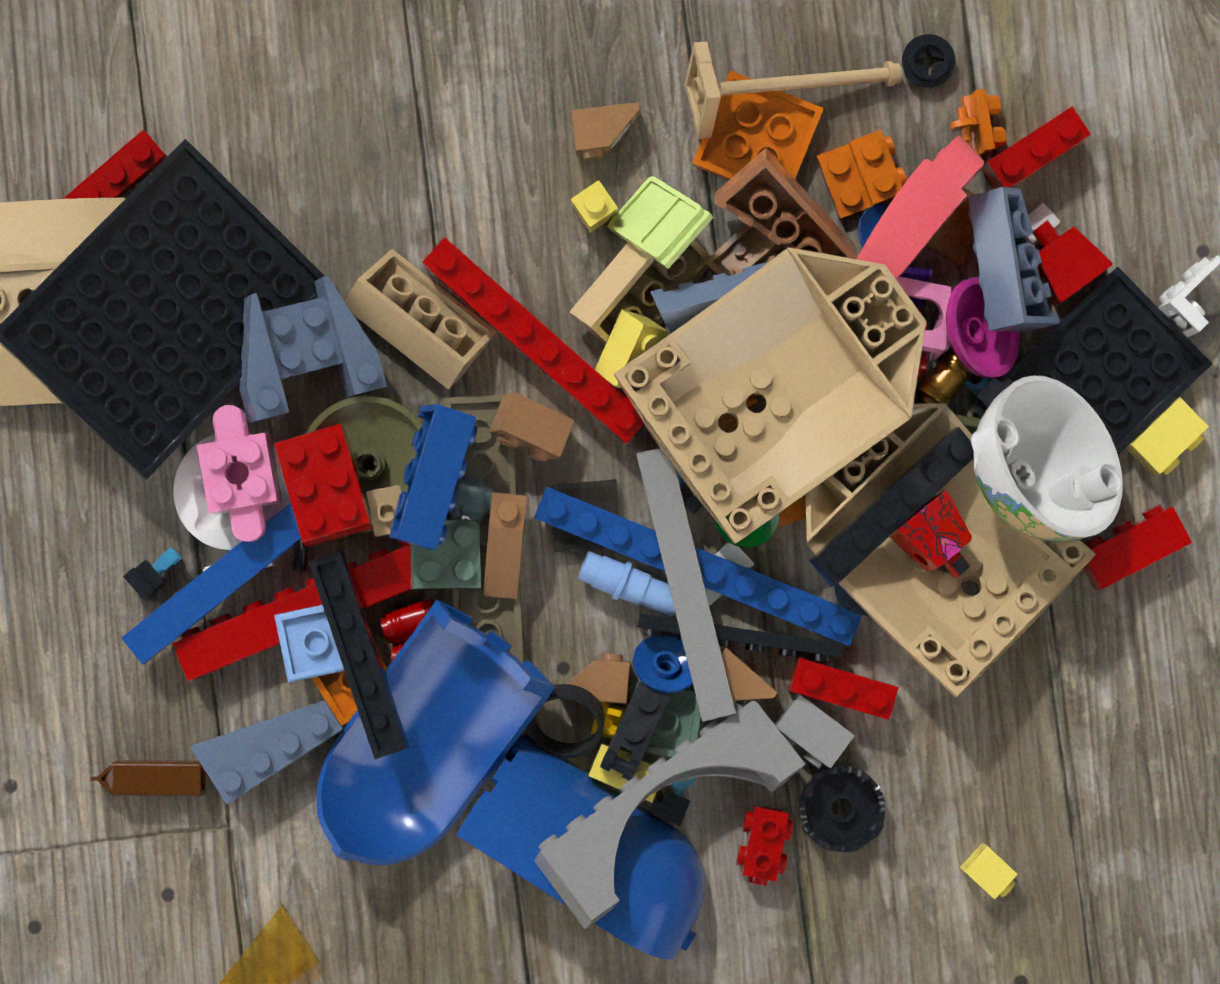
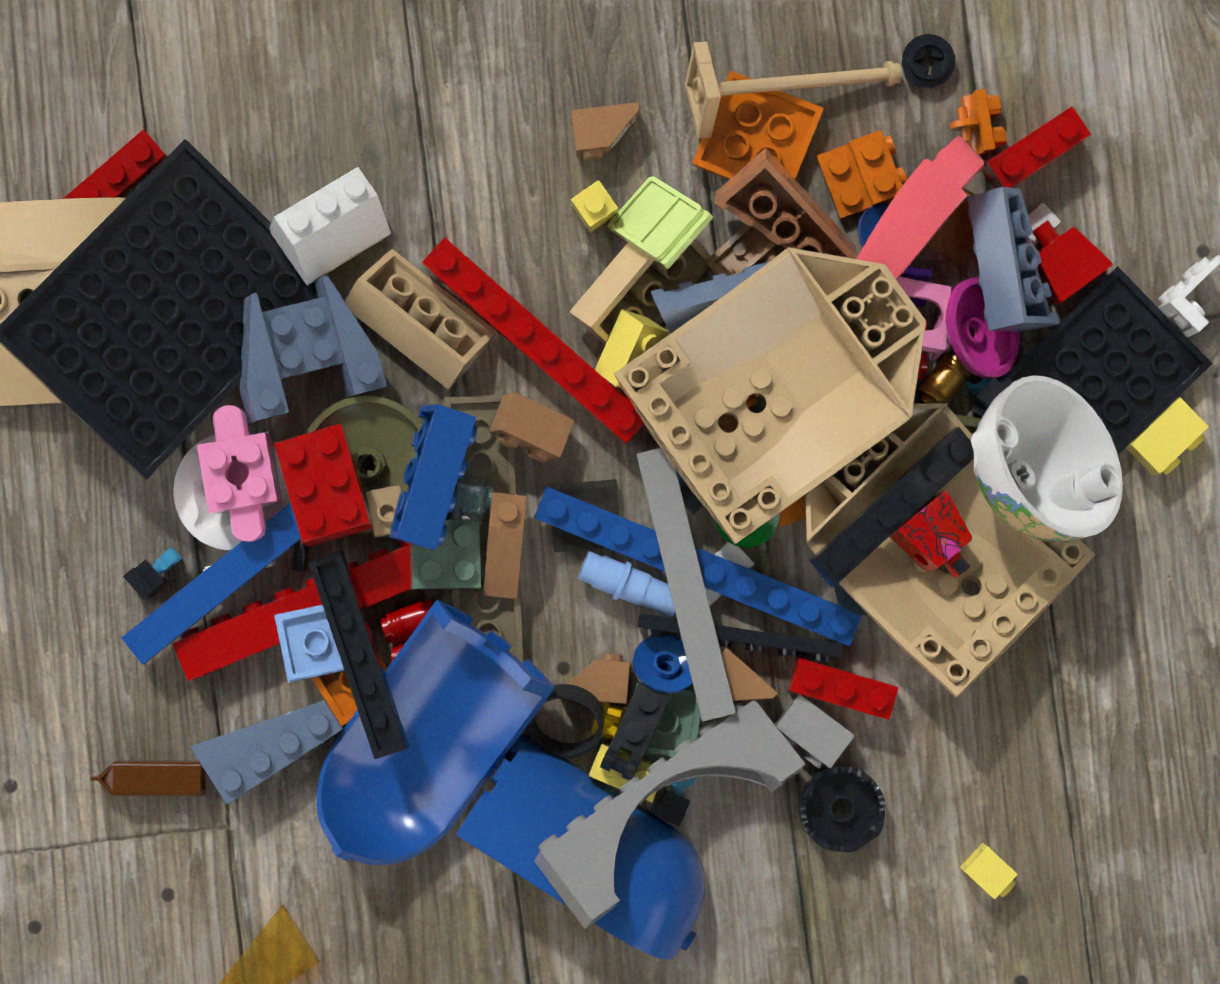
red brick [736,804,794,886] -> none
red brick [1083,504,1192,590] -> none
none -> white slope [269,167,391,286]

